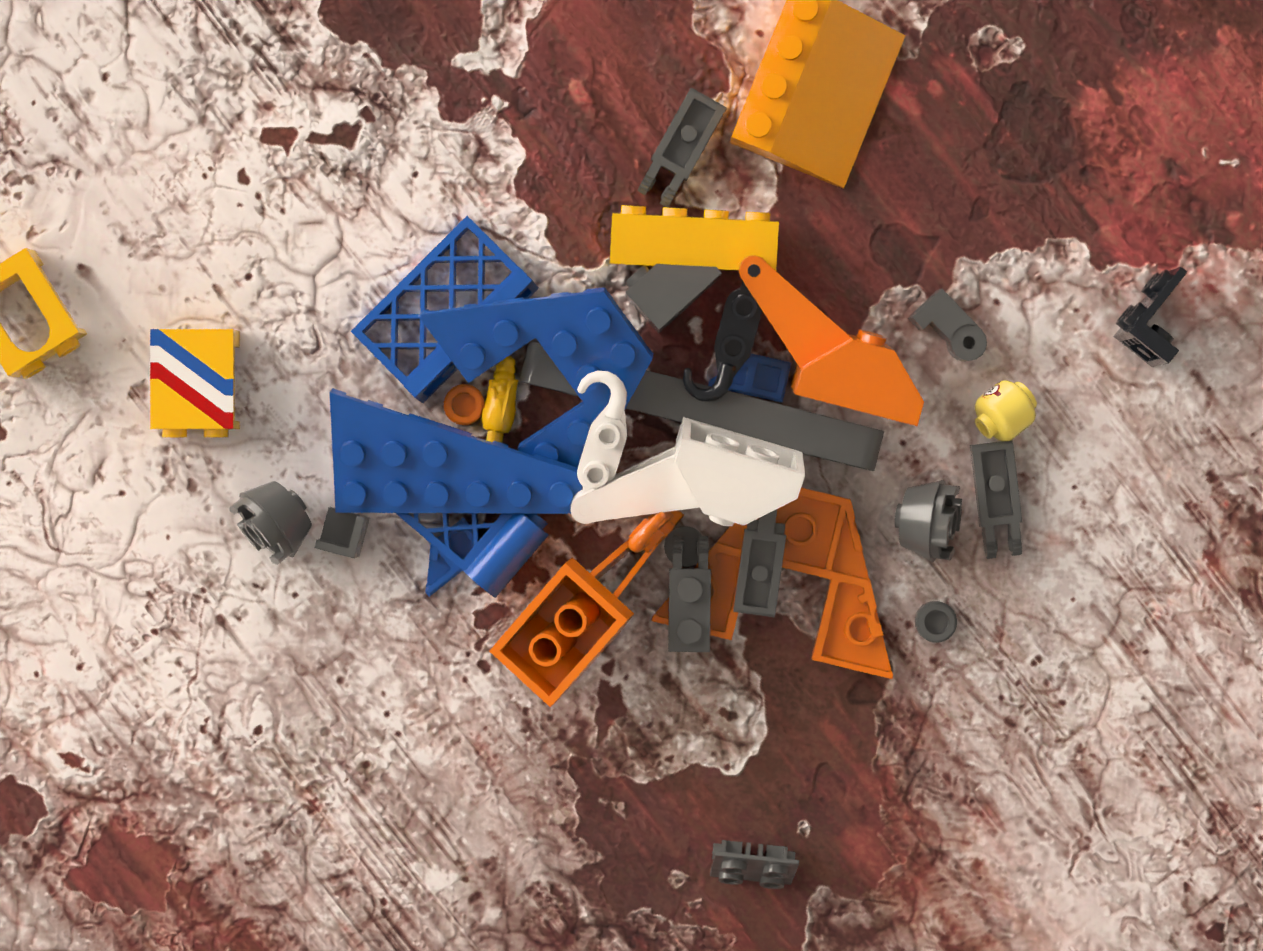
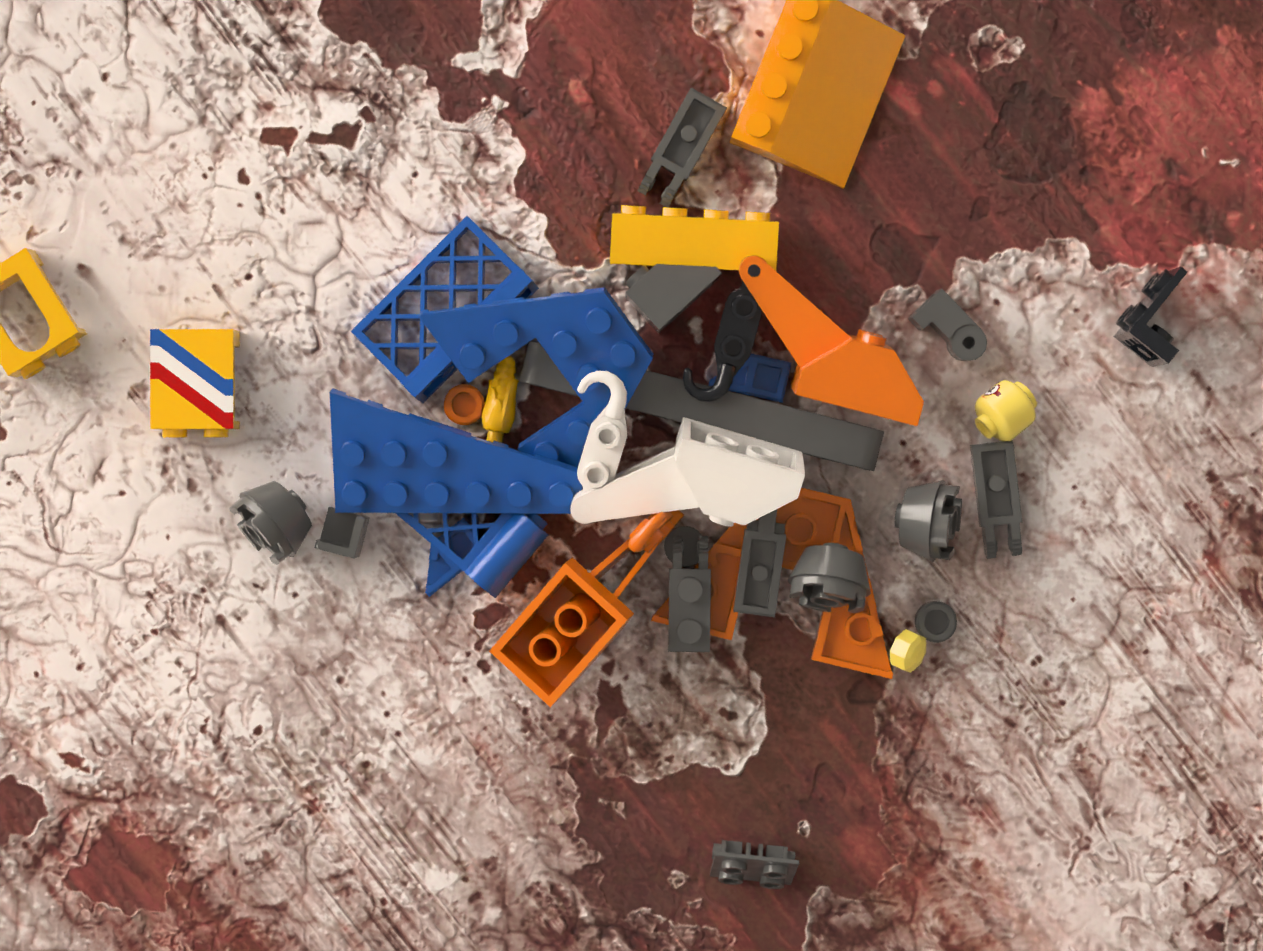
none -> dark grey cone [788,543,871,613]
none -> light yellow tile [890,629,926,673]

